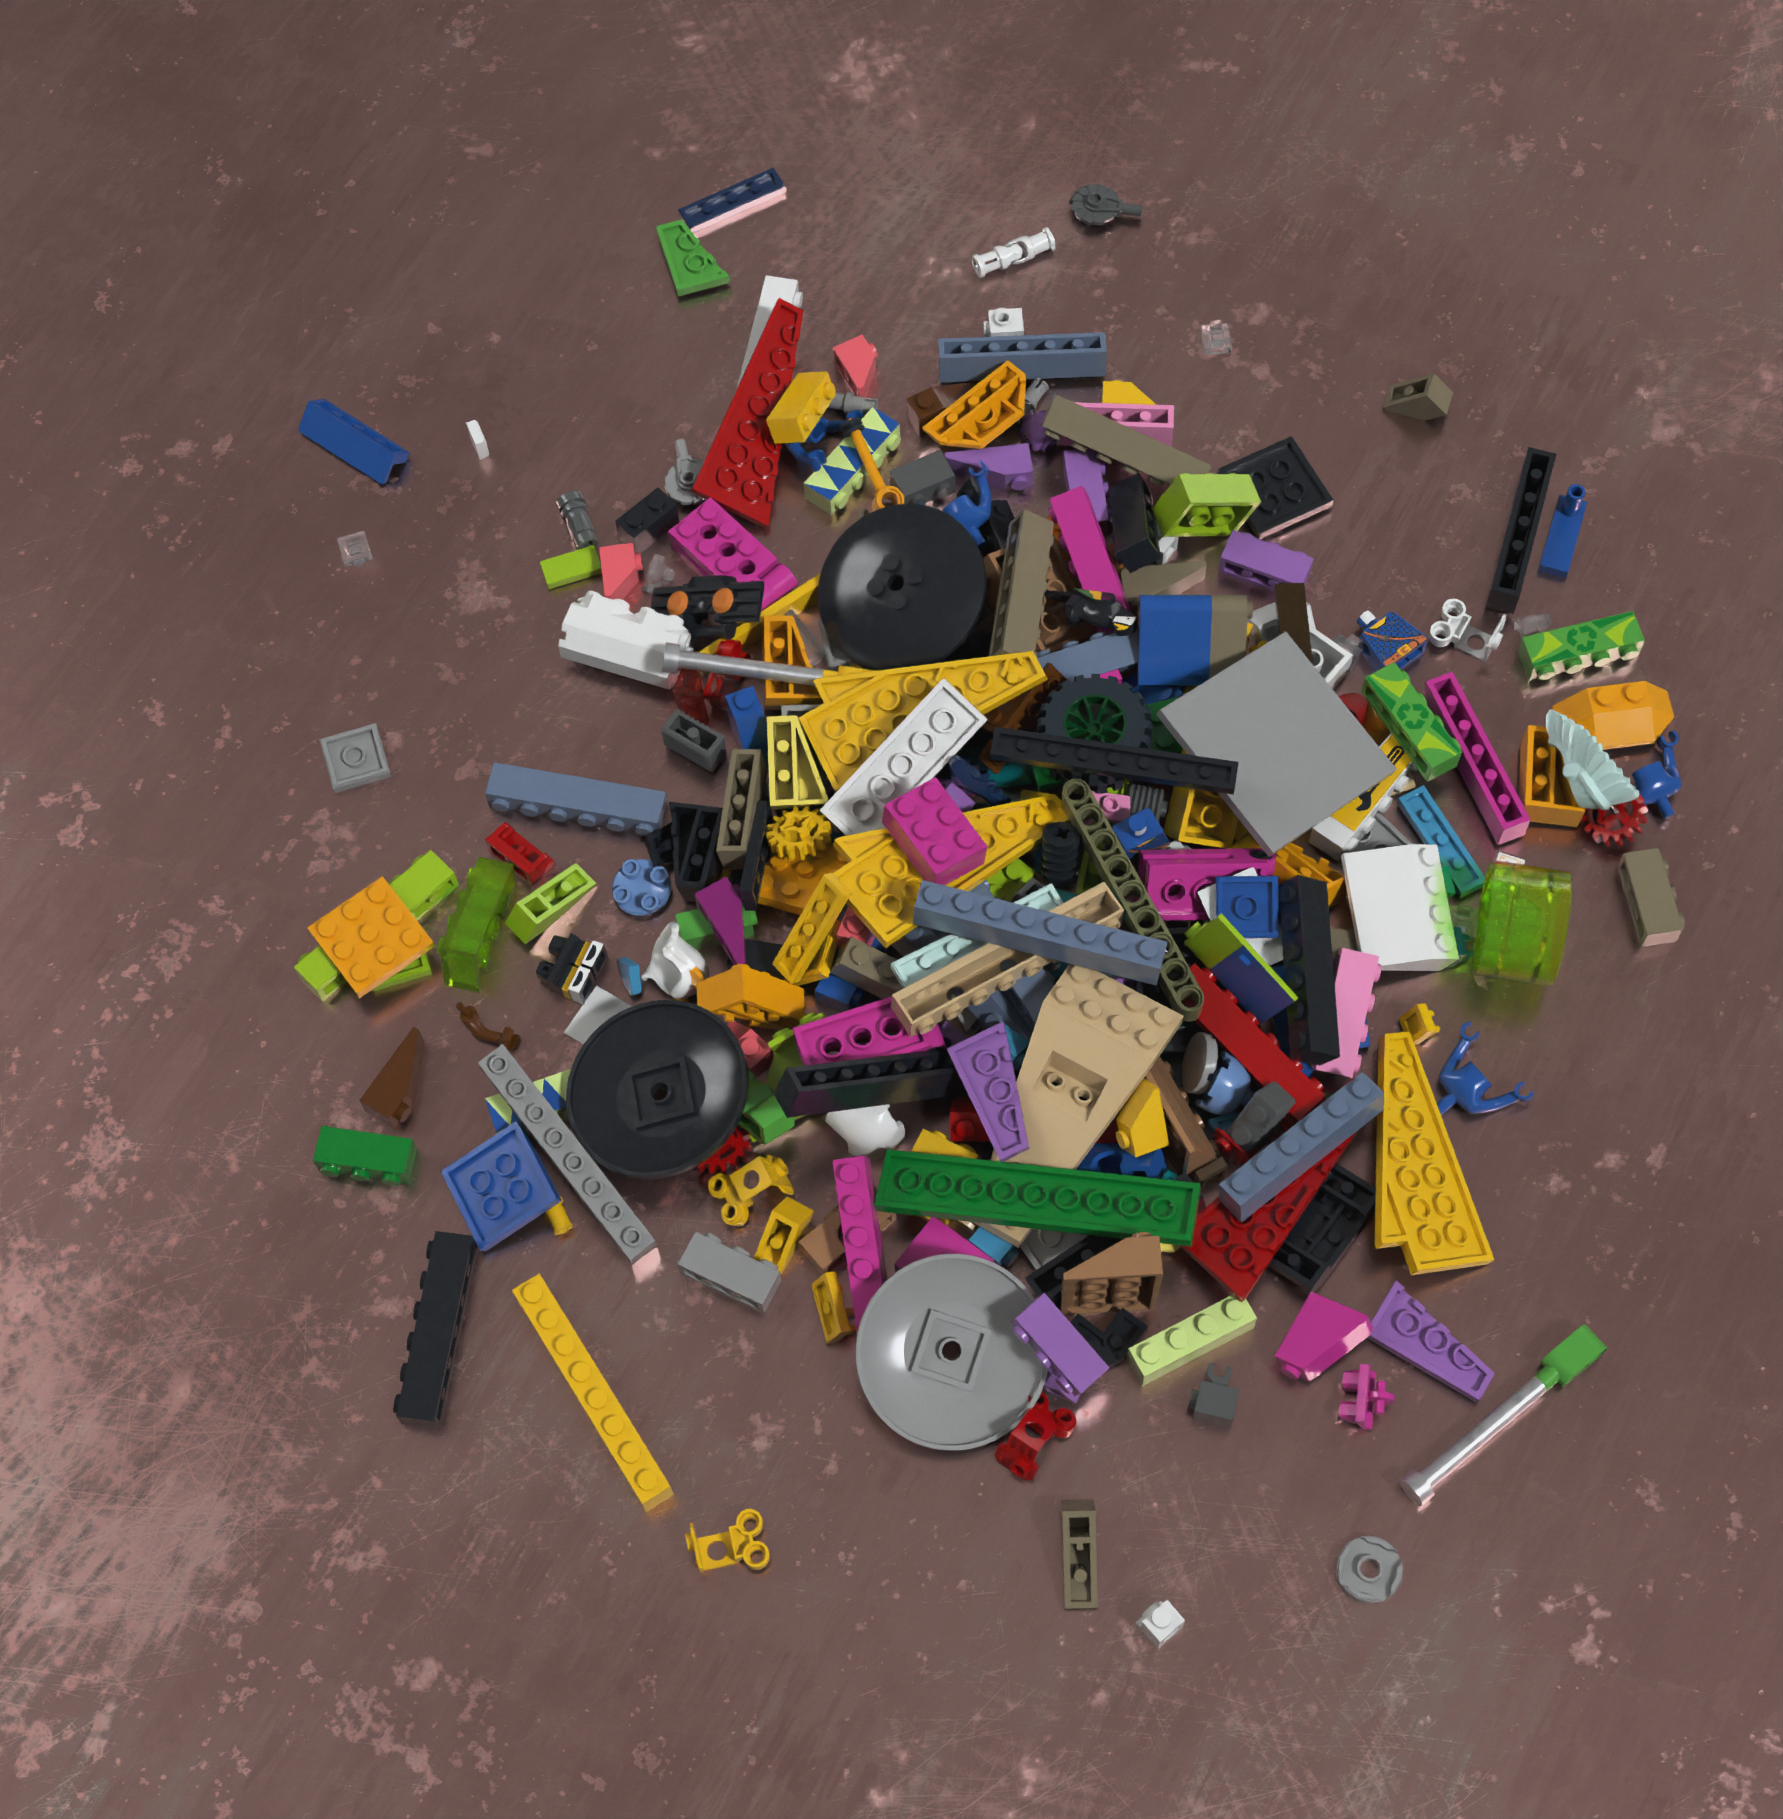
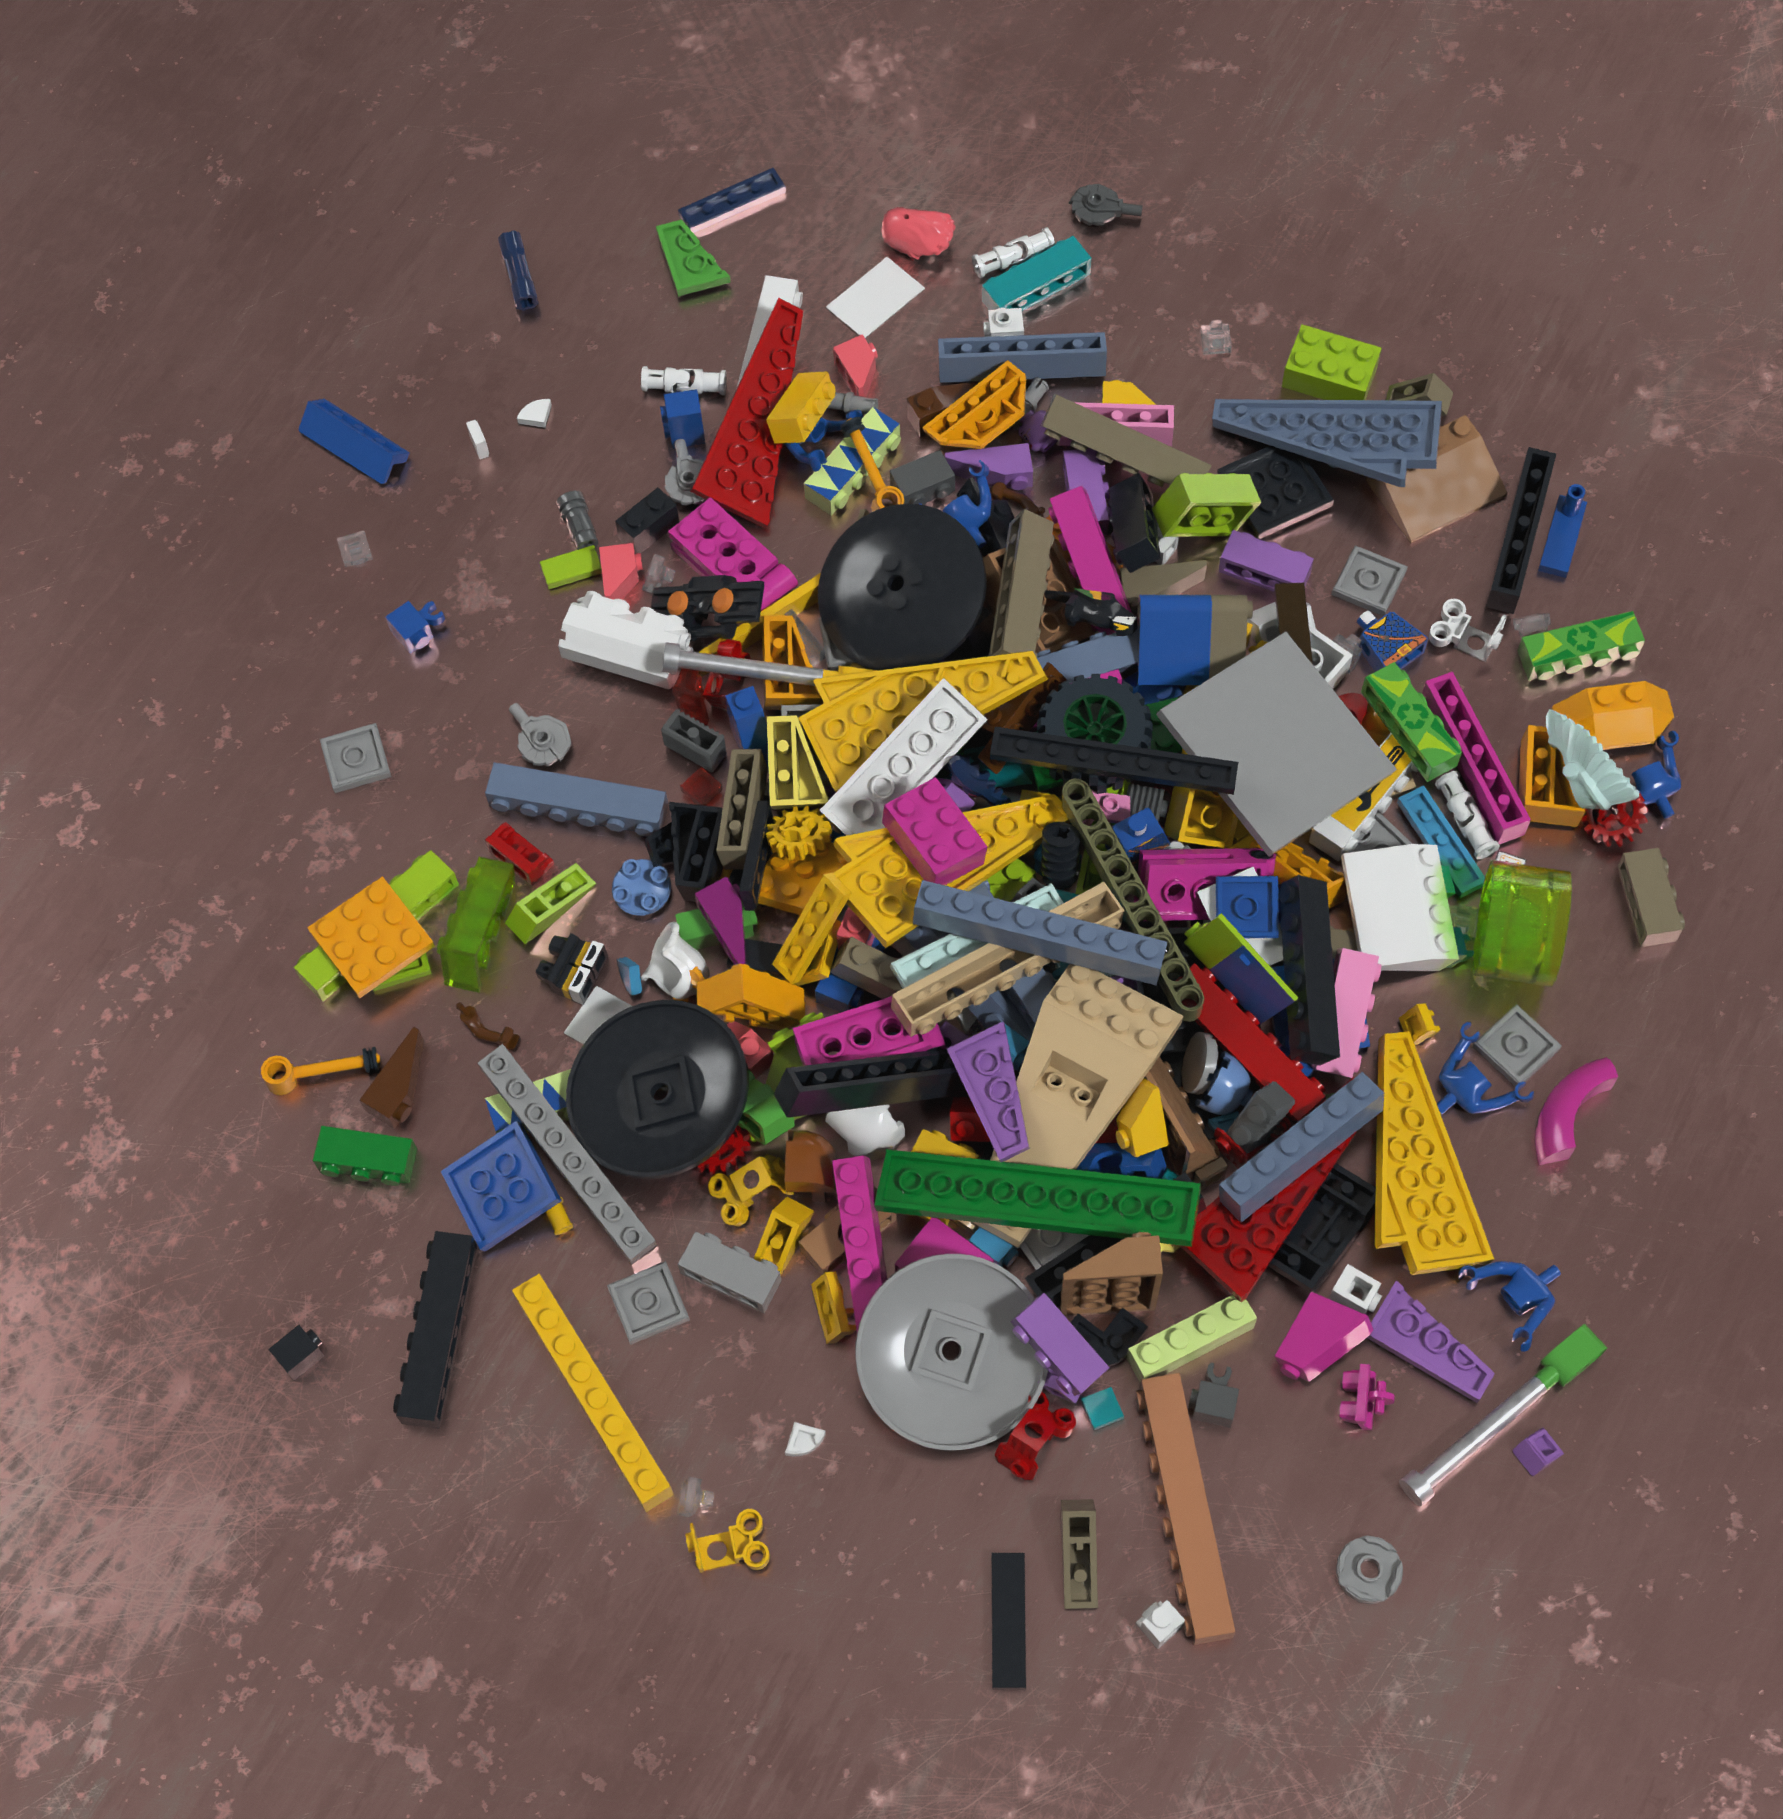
none -> light orange piece [261,1047,381,1095]
none -> black brick [268,1325,324,1381]
none -> blue brick [385,601,445,654]
none -> dark blue axle [498,230,539,311]
none -> light grey piece [509,703,572,766]
none -> white tile [517,399,552,428]
none -> light grey tile [607,1261,690,1345]
none -> white piece [641,366,727,395]
none -> blue brick [660,389,706,449]
none -> clear tile [677,1477,715,1517]
none -> clear red plate [680,767,723,806]
none -> dark orange brick [784,1130,837,1202]
none -> white tile [785,1422,826,1457]
none -> white piece [826,257,925,338]
none -> coral piece [881,207,955,261]
none -> teal brick [982,236,1092,311]
none -> reddish brown piece [990,482,1045,518]
none -> black tile [992,1553,1026,1690]
none -> teal tile [1081,1387,1124,1431]
none -> nougat brick [1135,1373,1235,1645]
none -> sand blue wing [1212,399,1442,487]
none -> lime brick [1282,324,1382,400]
none -> white brick [1329,1264,1382,1314]
none -> light grey tile [1331,545,1408,616]
none -> medium nougat slope [1365,415,1508,544]
none -> white piece [1435,771,1500,859]
none -> blue piece [1458,1261,1561,1352]
none -> light grey tile [1473,1004,1562,1087]
none -> medium lavender slope [1513,1428,1564,1476]
none -> dark pink brick [1535,1057,1619,1165]

